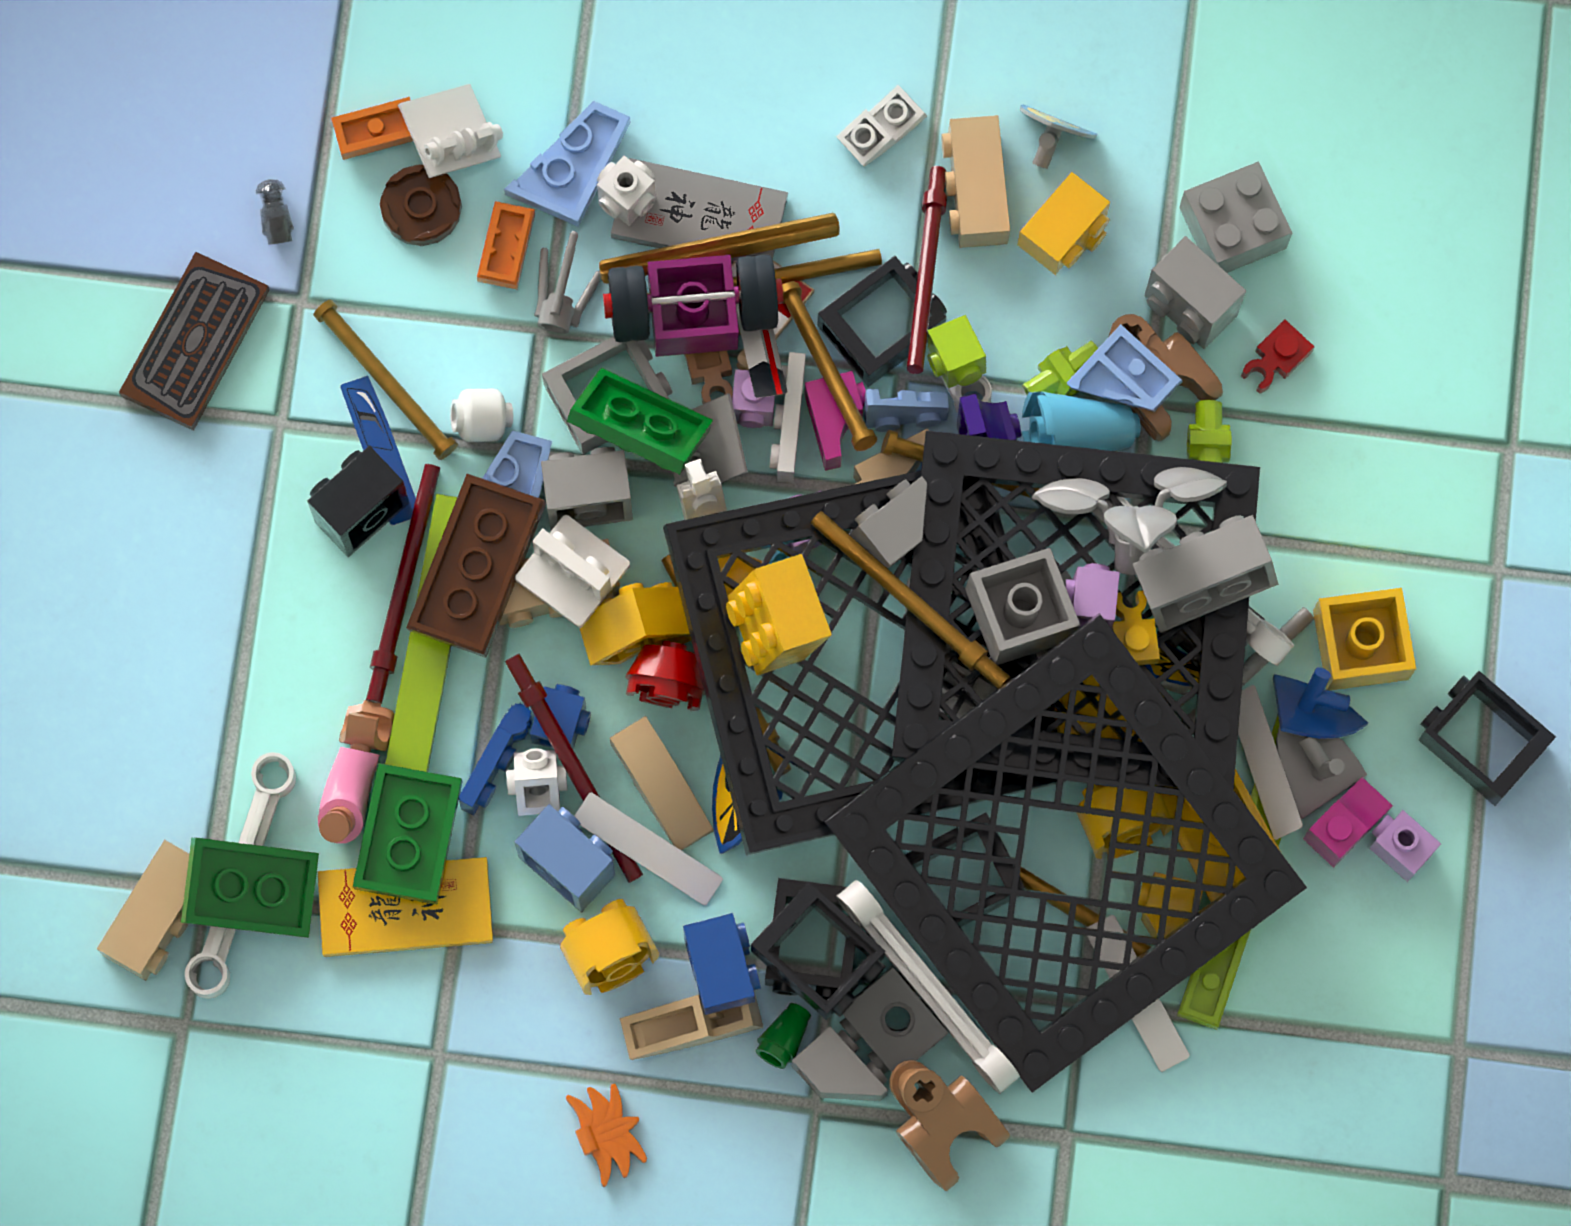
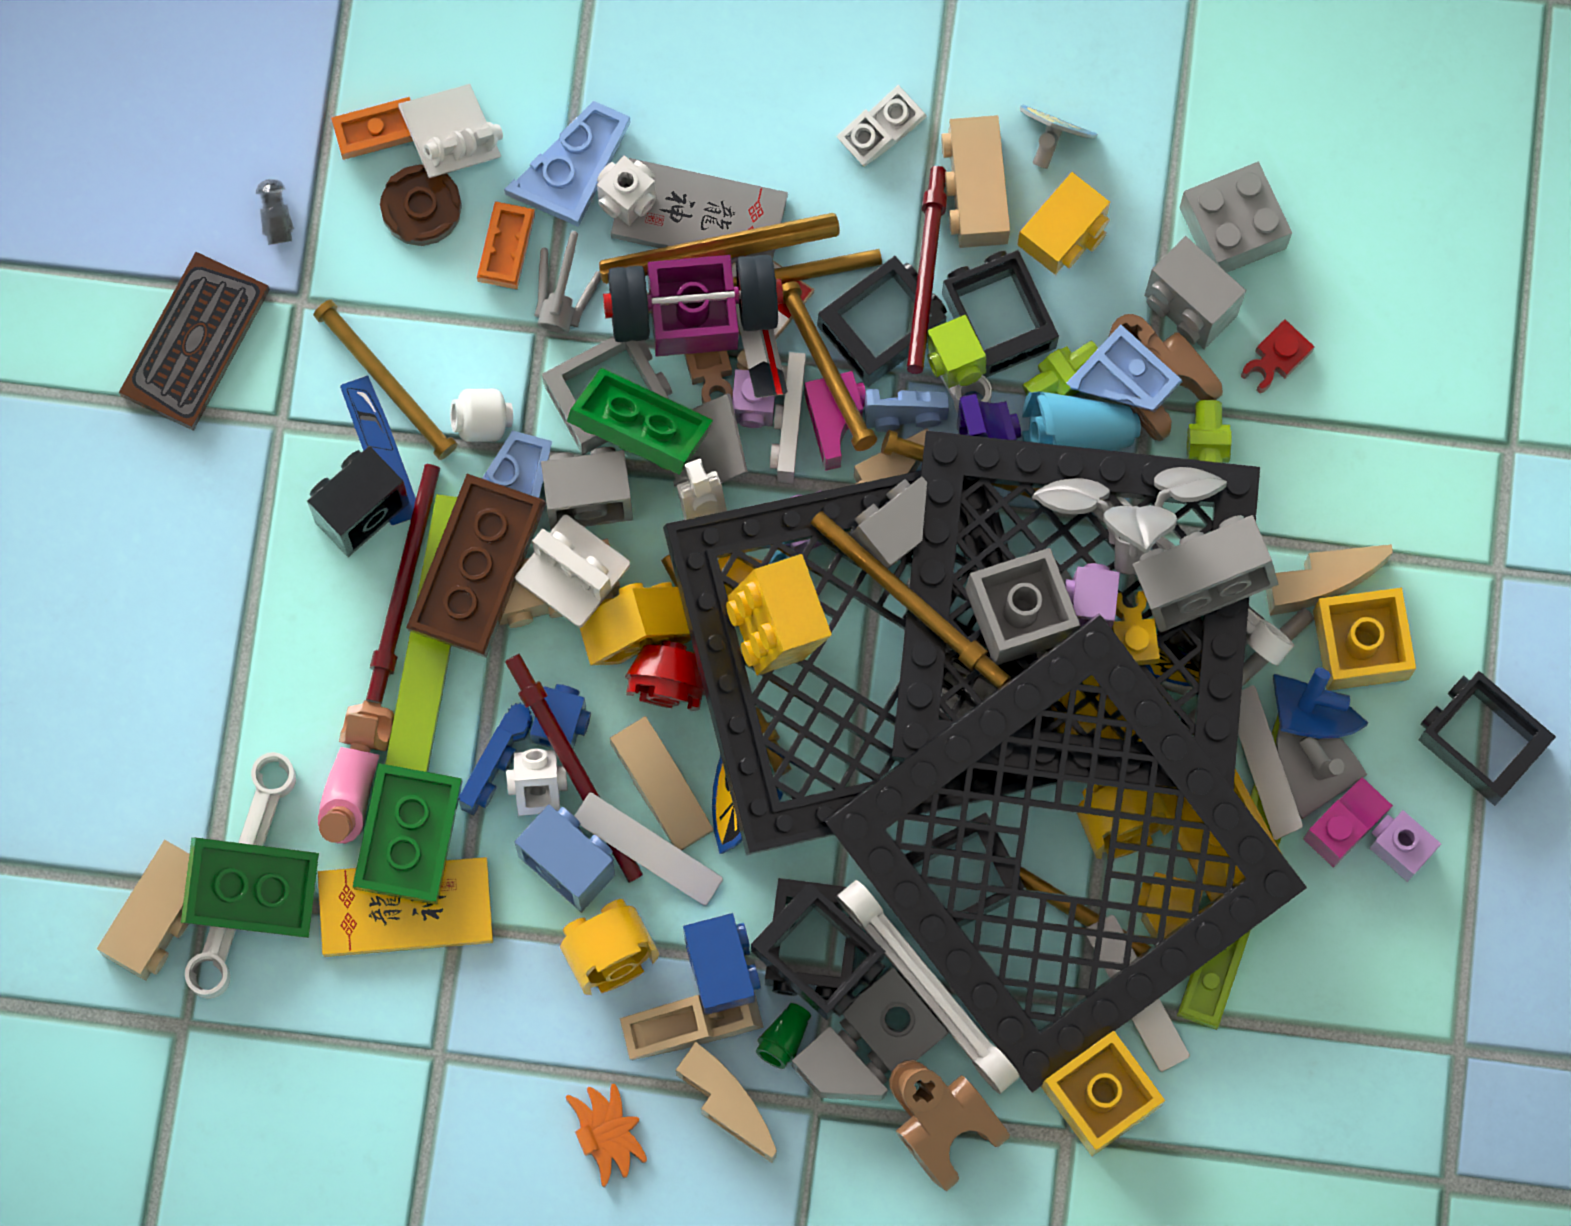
none -> tan slope [676,1042,777,1163]
none -> black window [942,250,1059,378]
none -> yellow brick [1041,1031,1165,1157]
none -> tan slope [1266,544,1393,616]

